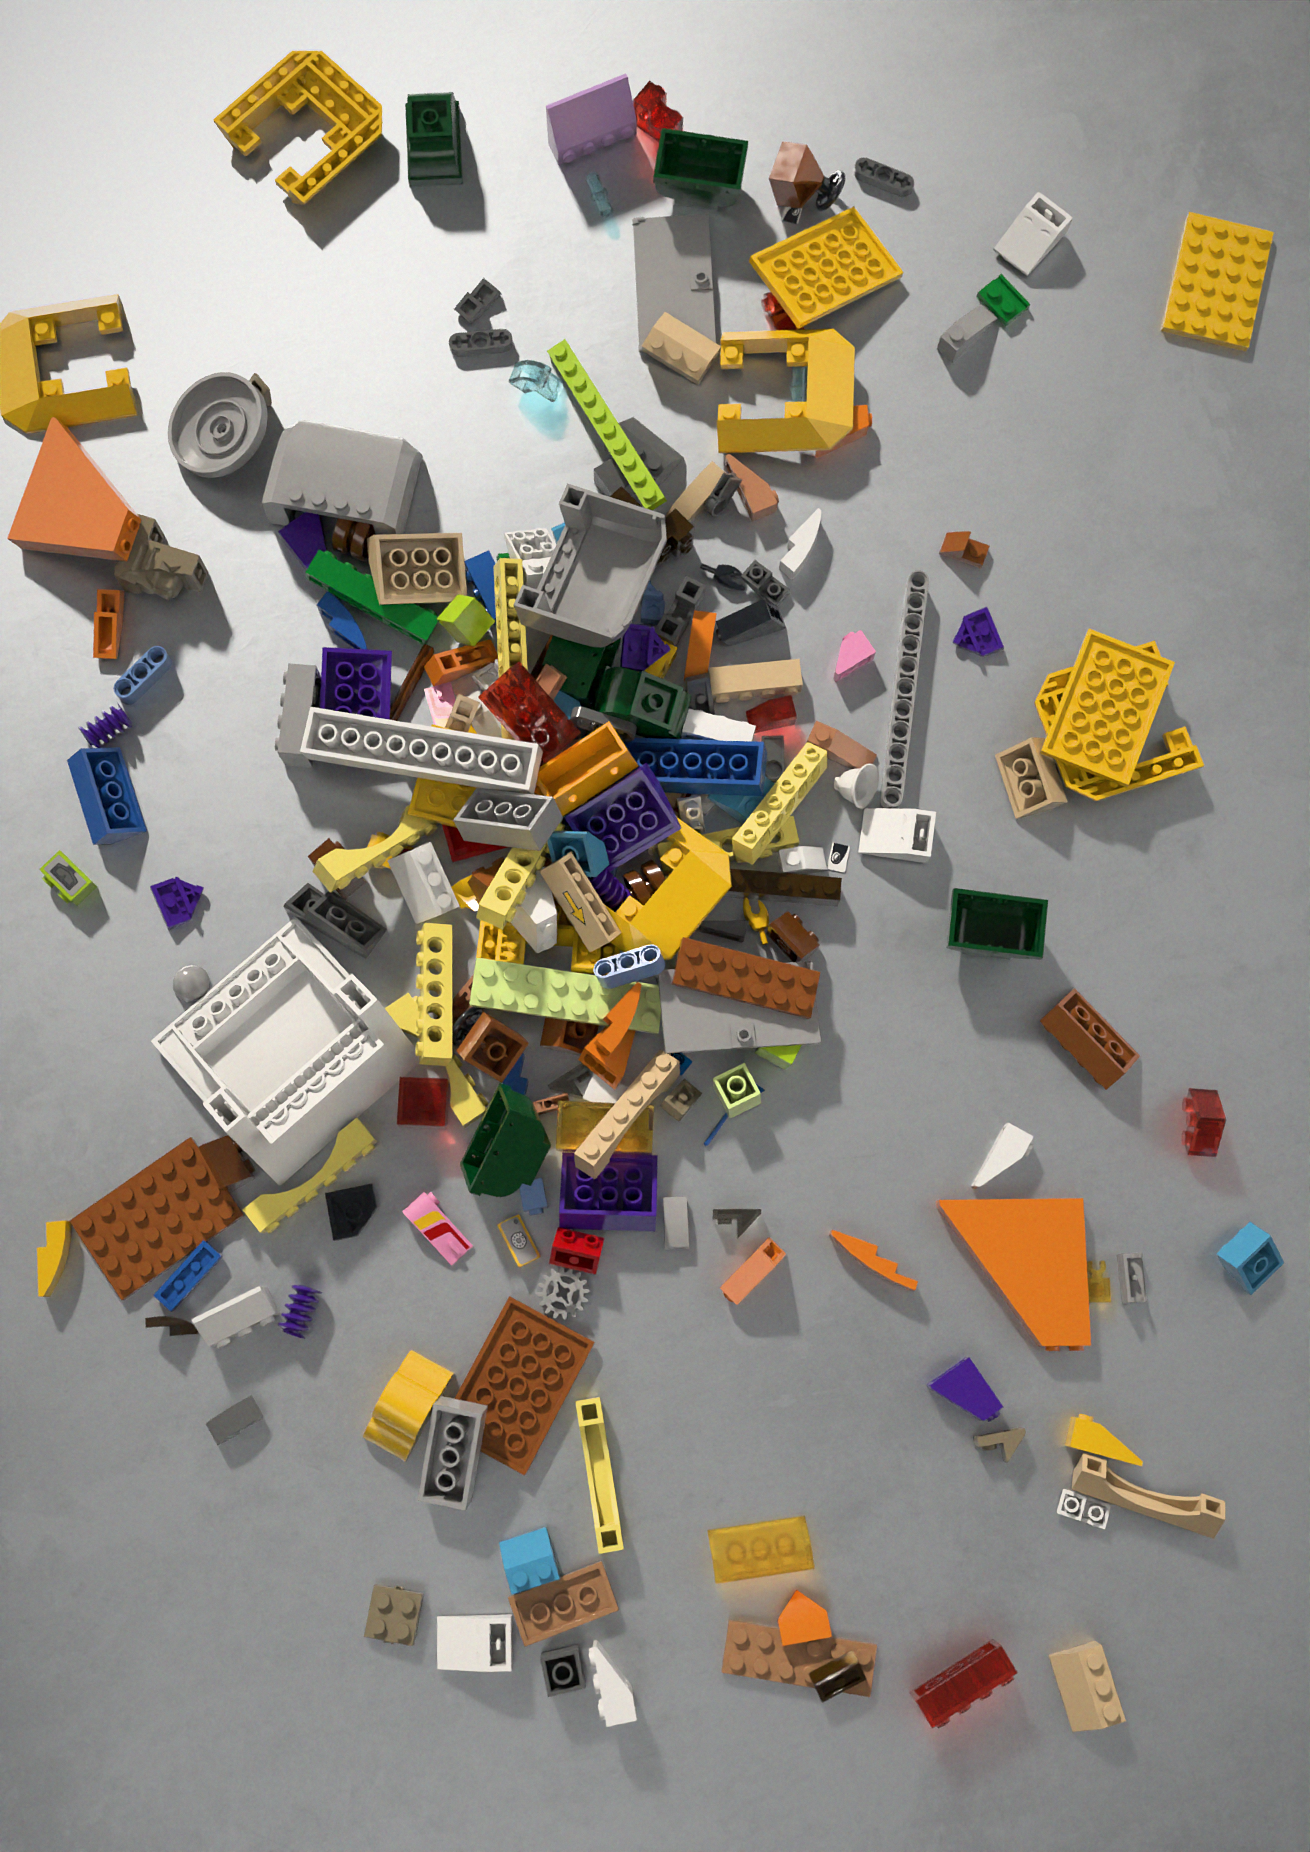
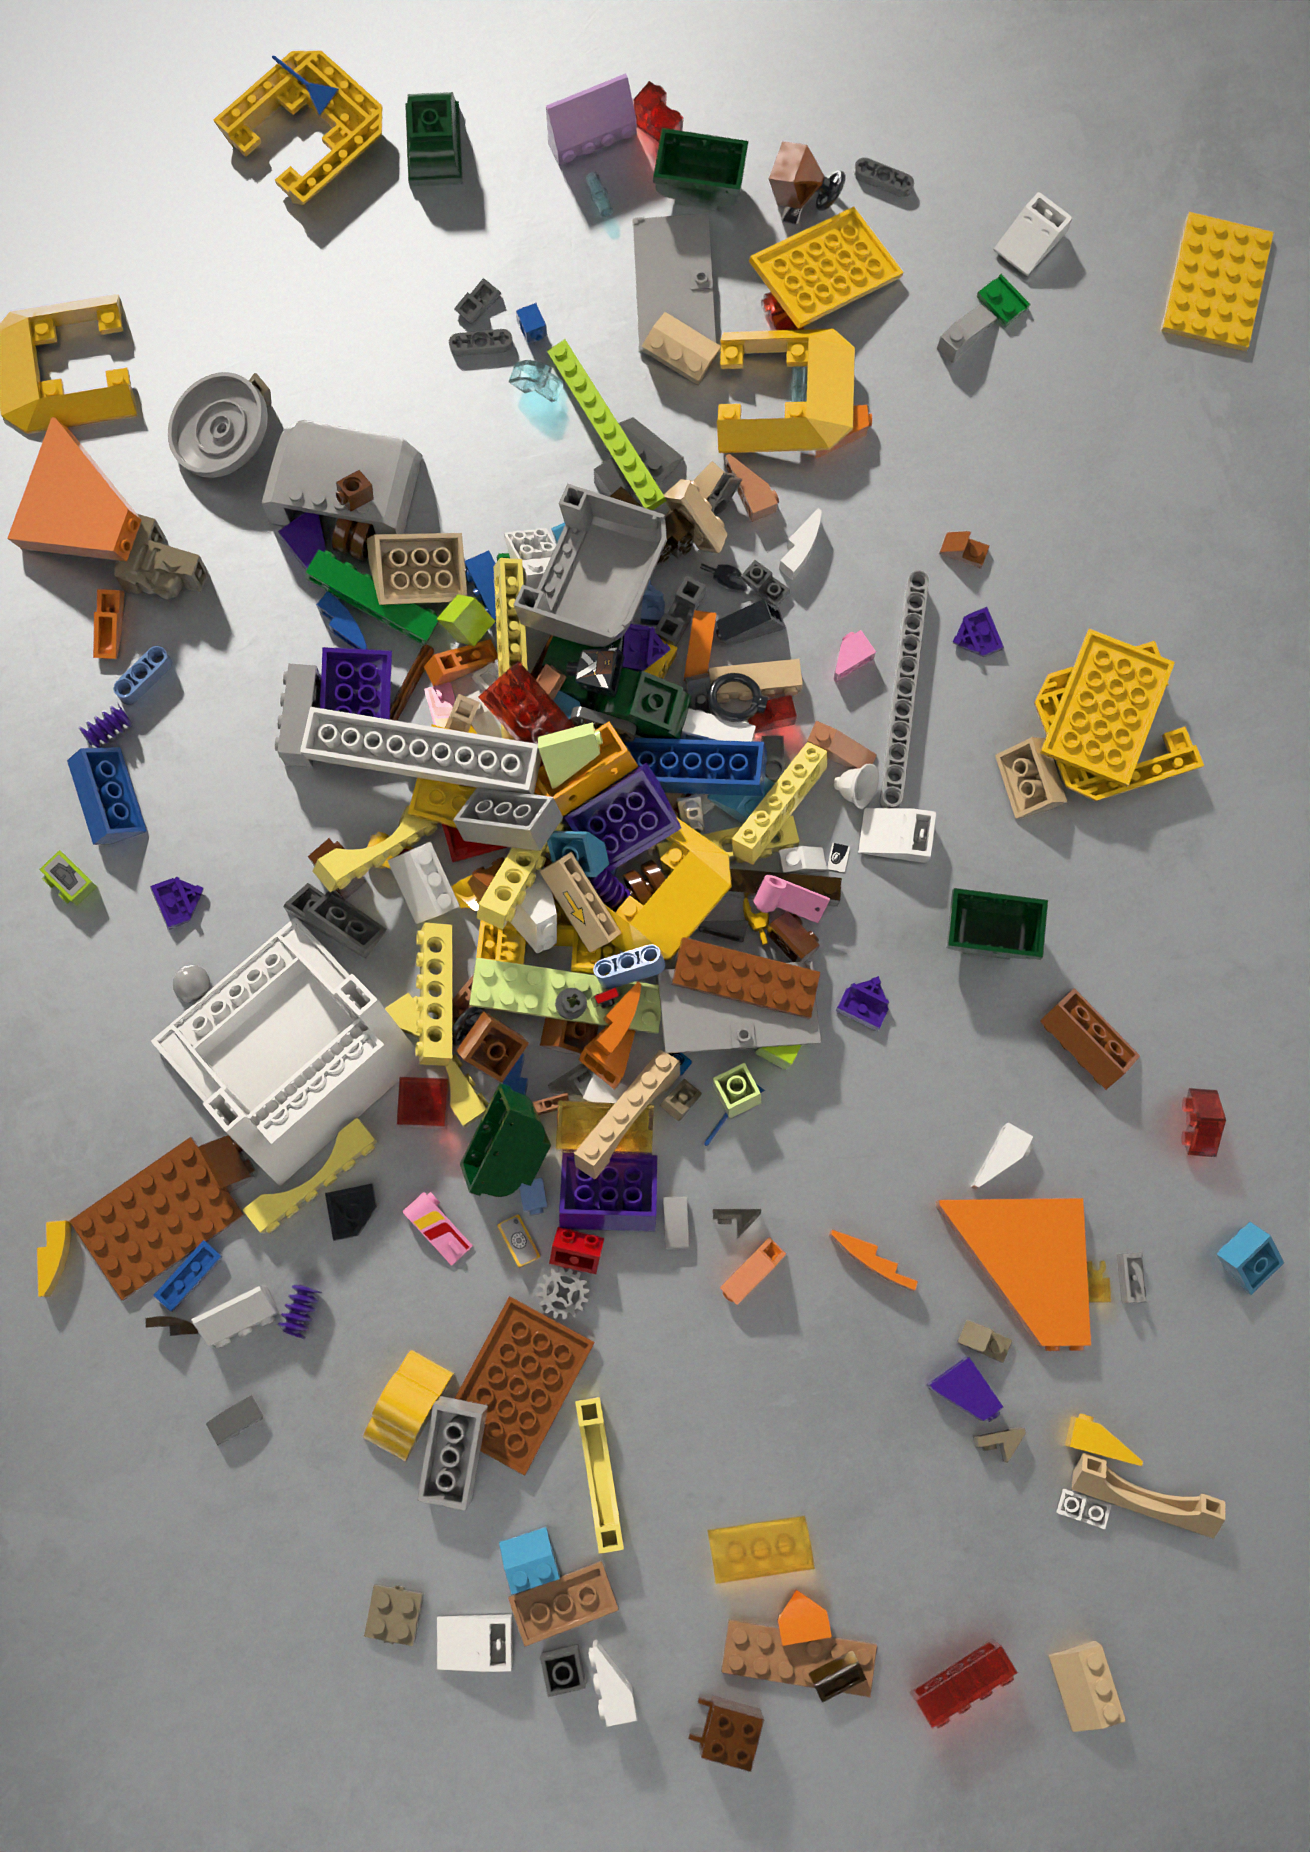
none -> blue piece [271,55,339,116]
none -> reddish brown brick [336,470,374,512]
none -> blue brick [516,303,547,343]
none -> yellowish green slope [538,722,603,789]
none -> dark grey piece [555,988,587,1020]
none -> torso [566,647,625,698]
none -> plate [591,987,619,1009]
none -> tan slope [664,479,728,553]
none -> reddish brown container [688,1695,764,1772]
none -> black piece [707,673,769,722]
none -> bright pink door [753,875,830,923]
none -> dark purple slope [836,976,889,1032]
none -> dark tan slope [957,1320,1012,1363]

